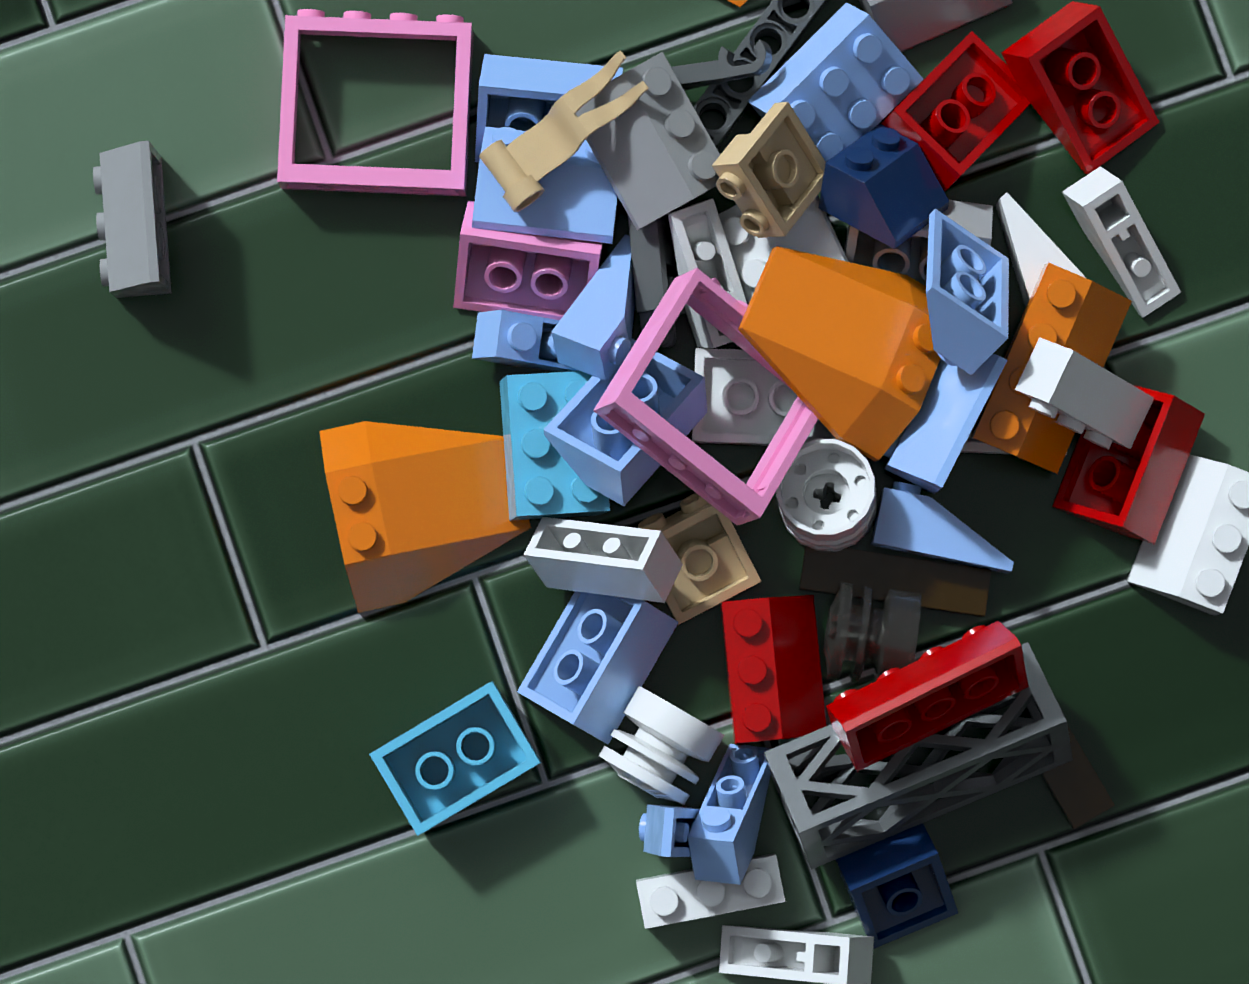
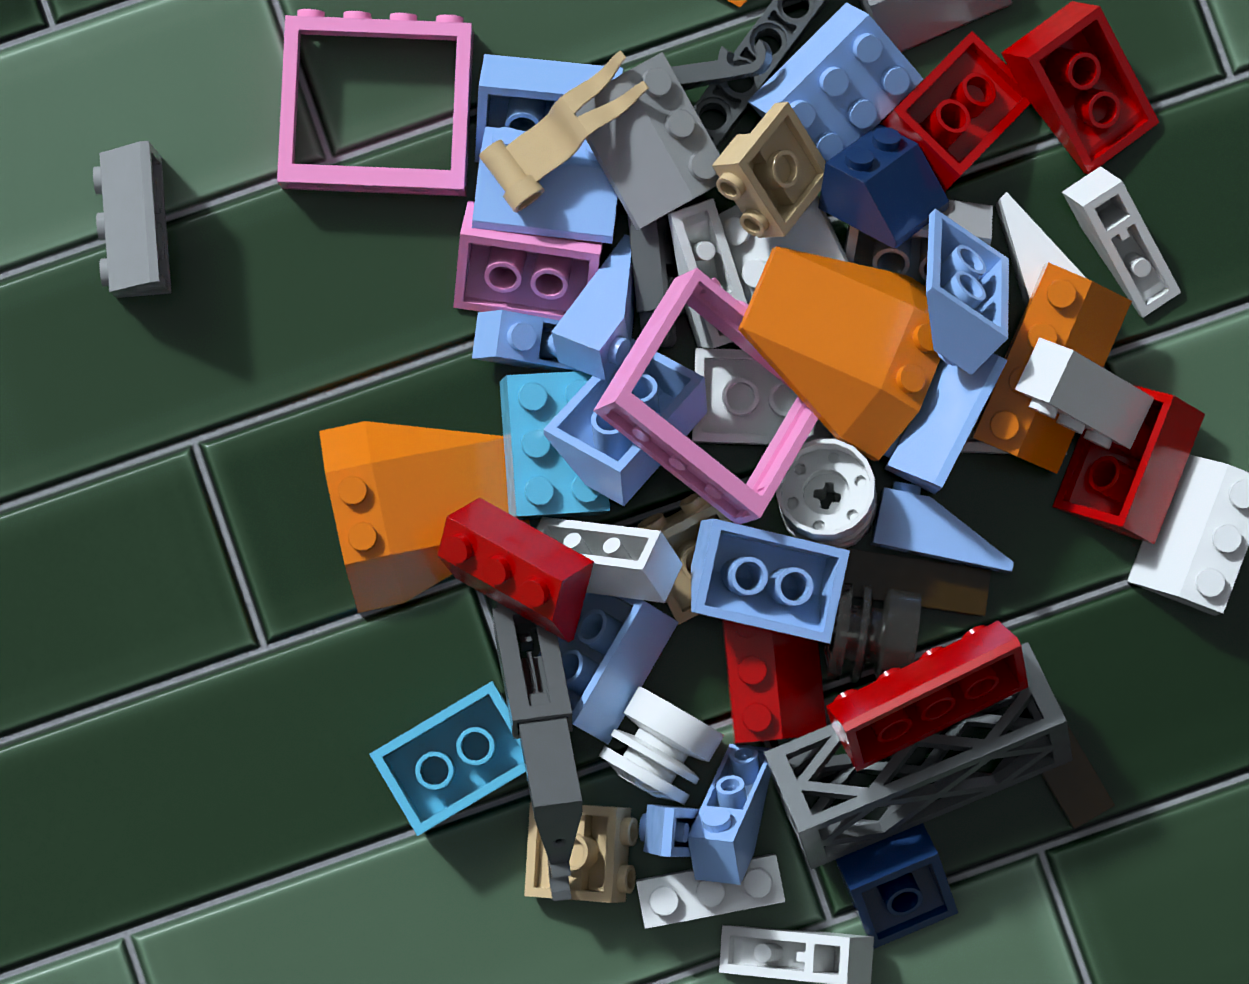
none -> red slope [438,497,594,643]
none -> dark grey hinge [493,601,583,901]
none -> tan plate [524,802,639,903]
none -> light blue slope [691,518,850,644]

